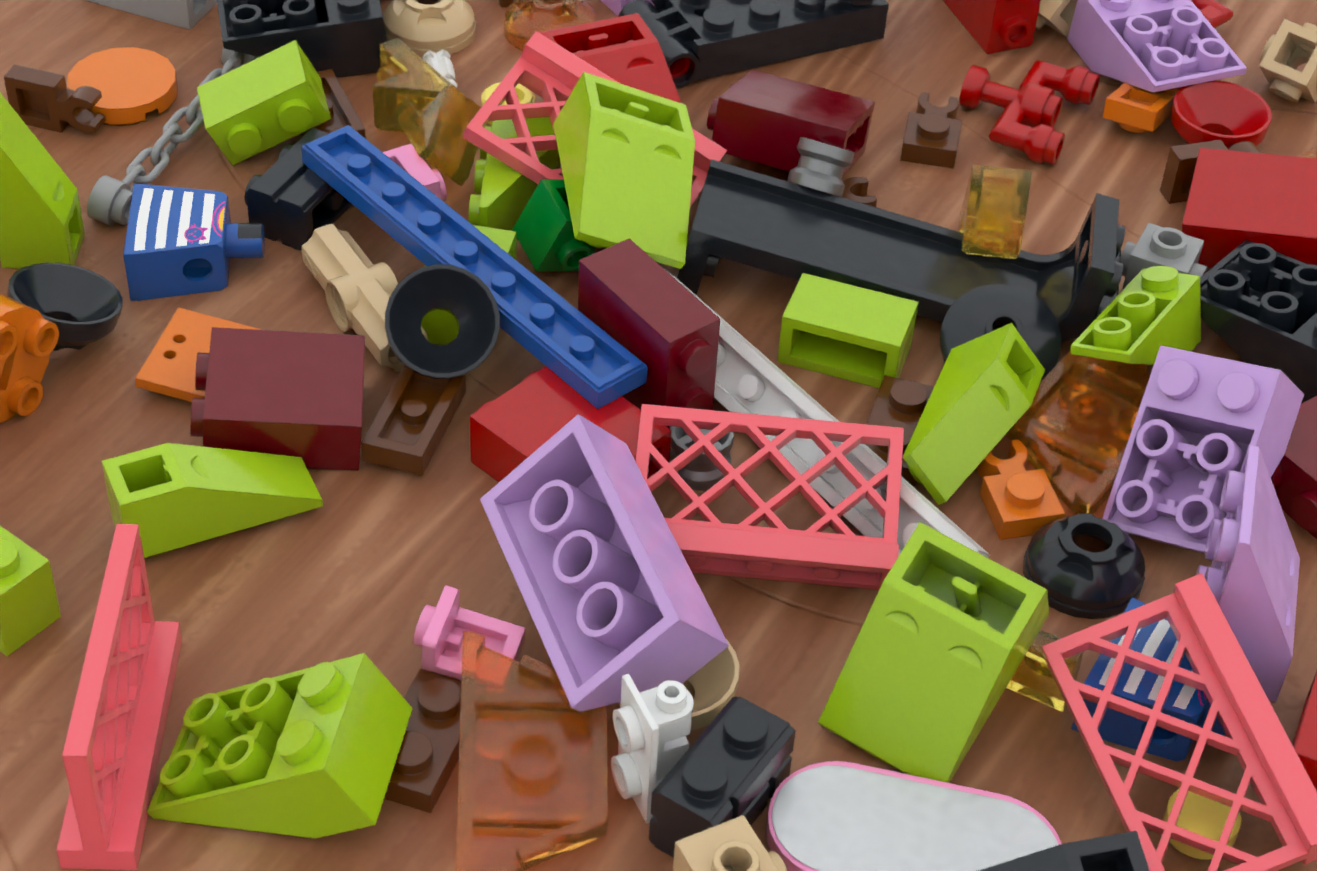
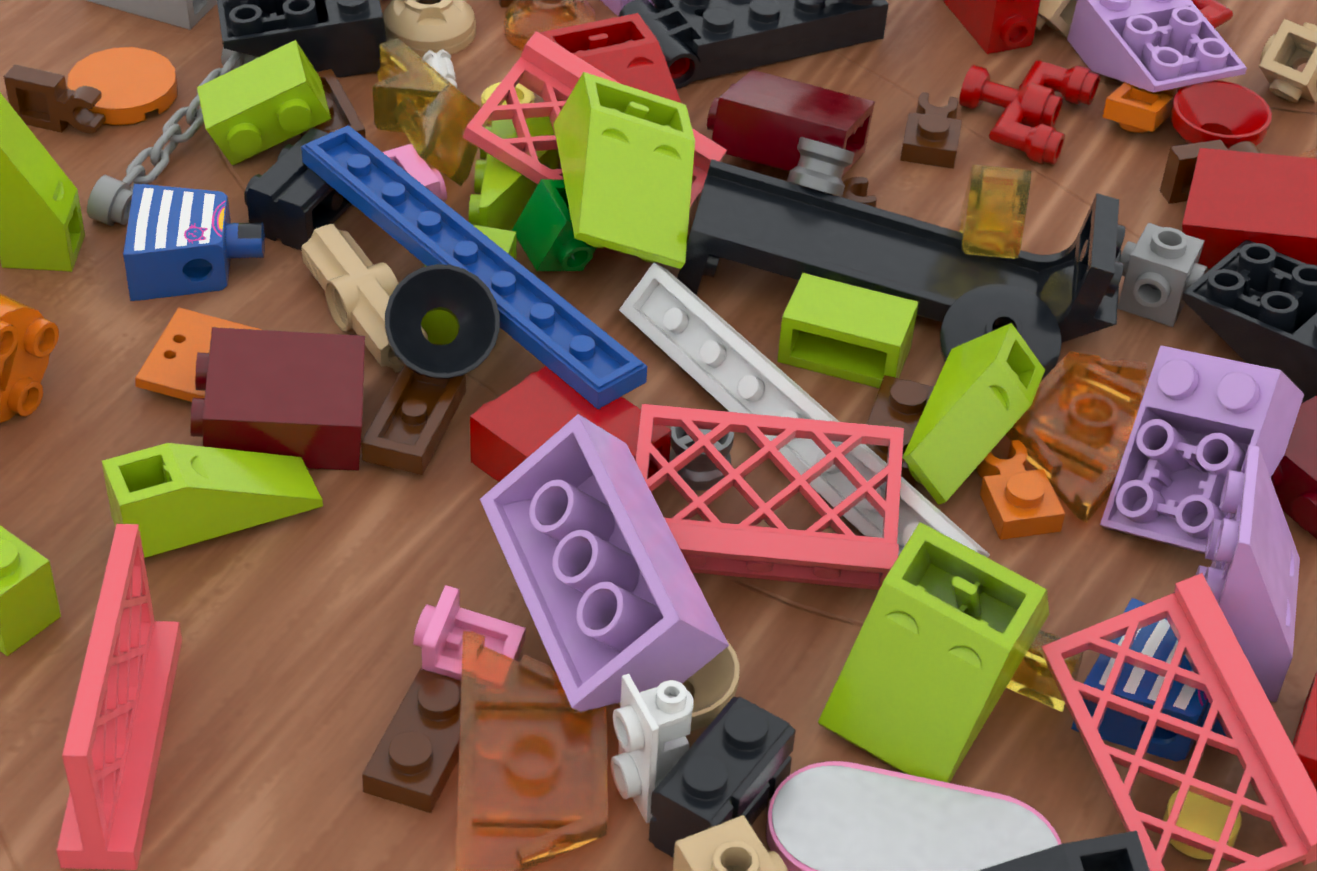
black piece [7,263,123,351] -> none
lime slope [147,653,413,839] -> none
dark red brick [578,238,720,429] -> none
black piece [1023,513,1145,619] -> none
lime slope [1070,266,1201,365] -> none

